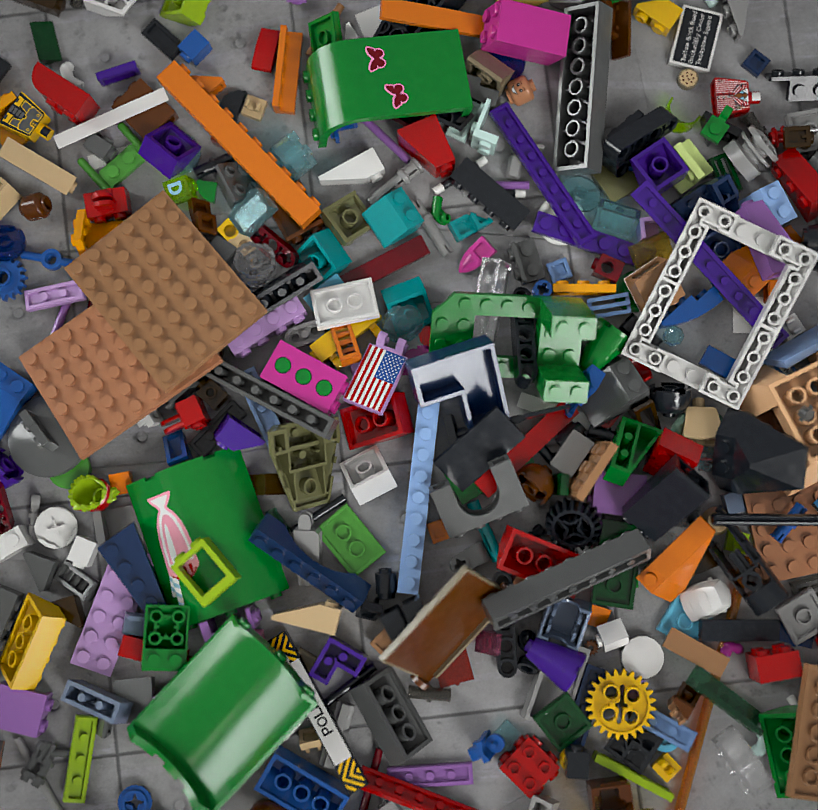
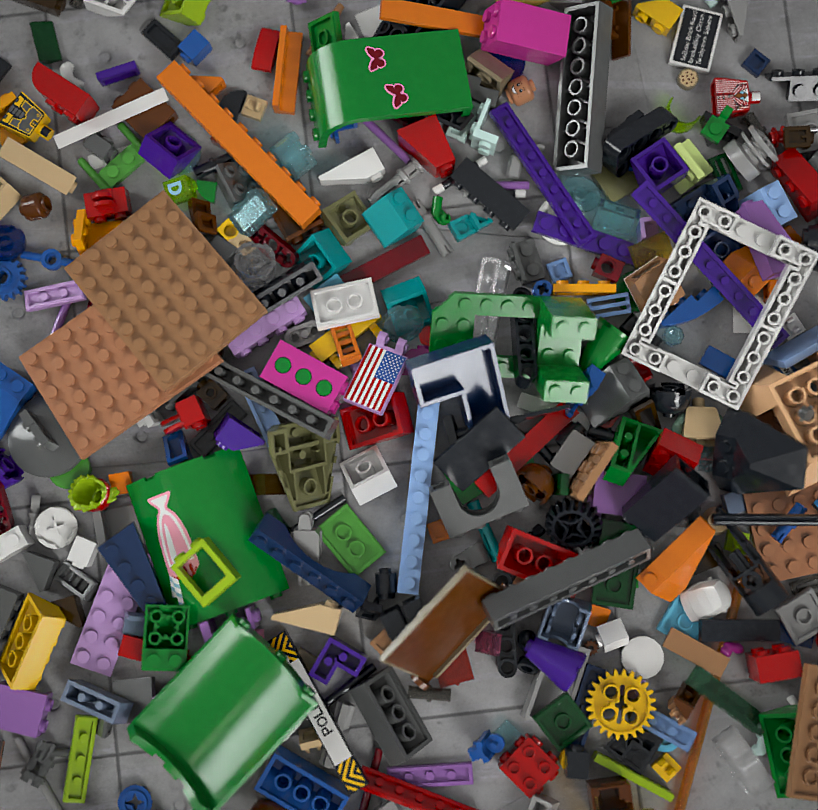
dark pink plate [459,236,497,273] -> none

